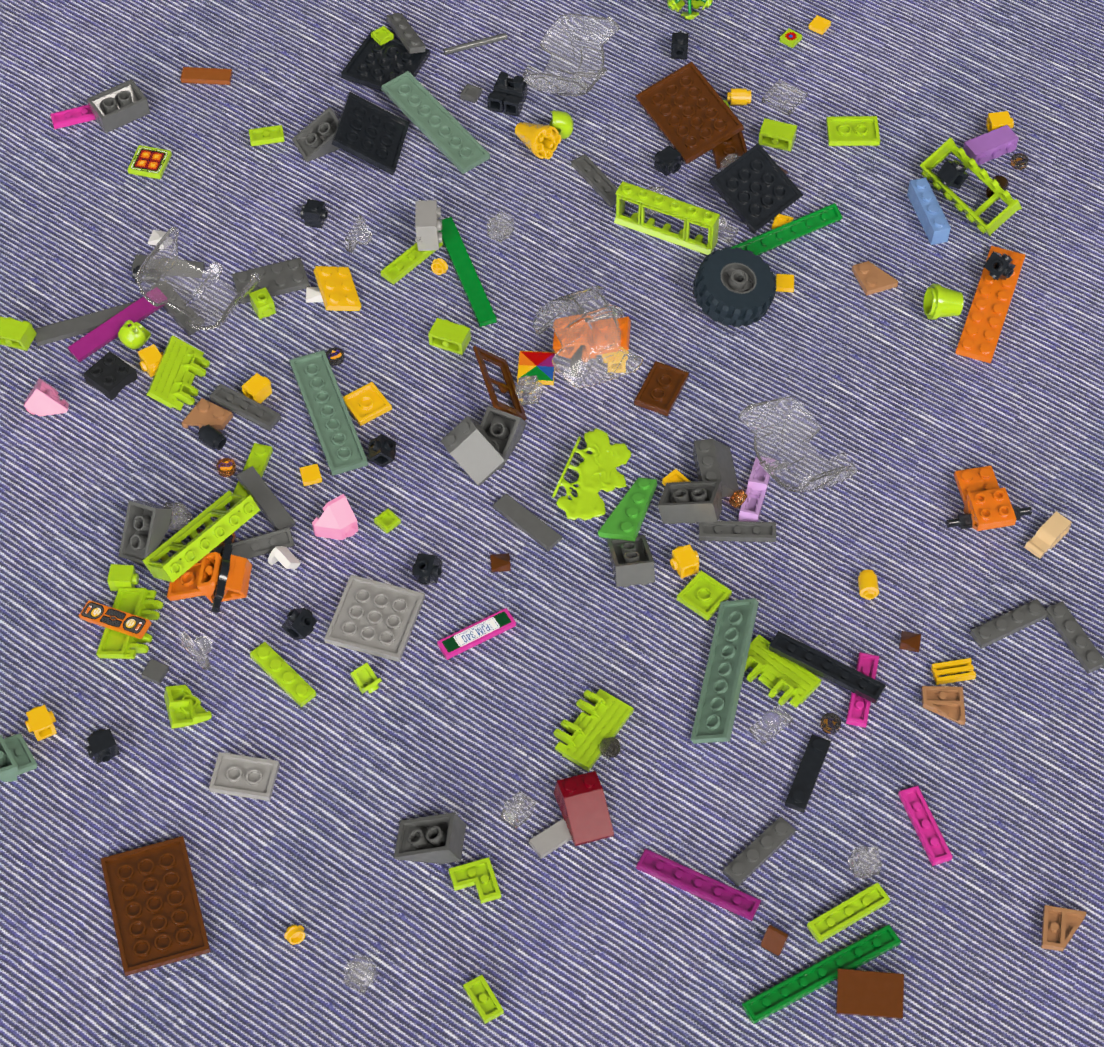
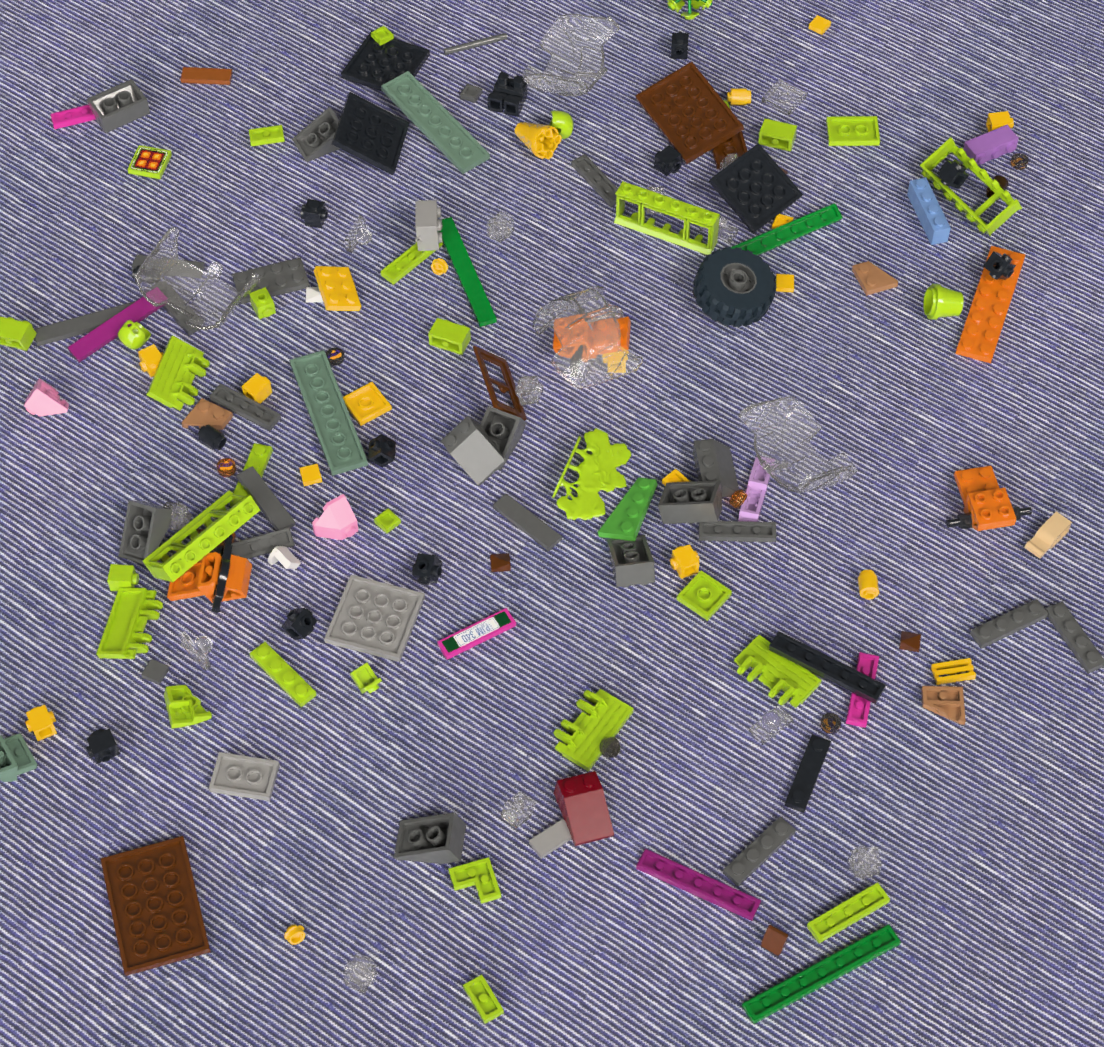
tile [78,600,152,639] -> none
black brick [84,351,138,401] -> none
white slope [148,230,170,247] -> none
dark grey plate [386,13,426,54] -> none
tile [517,351,556,385] -> none
reddish brown tile [634,361,689,416] -> none
sand green plate [690,598,759,744] -> none
lime tile [779,28,802,48] -> none
reddish brown tile [836,969,904,1019] -> none
dark pink tile [898,785,953,866] -> none
medium nougat wing [1041,905,1087,952] -> none

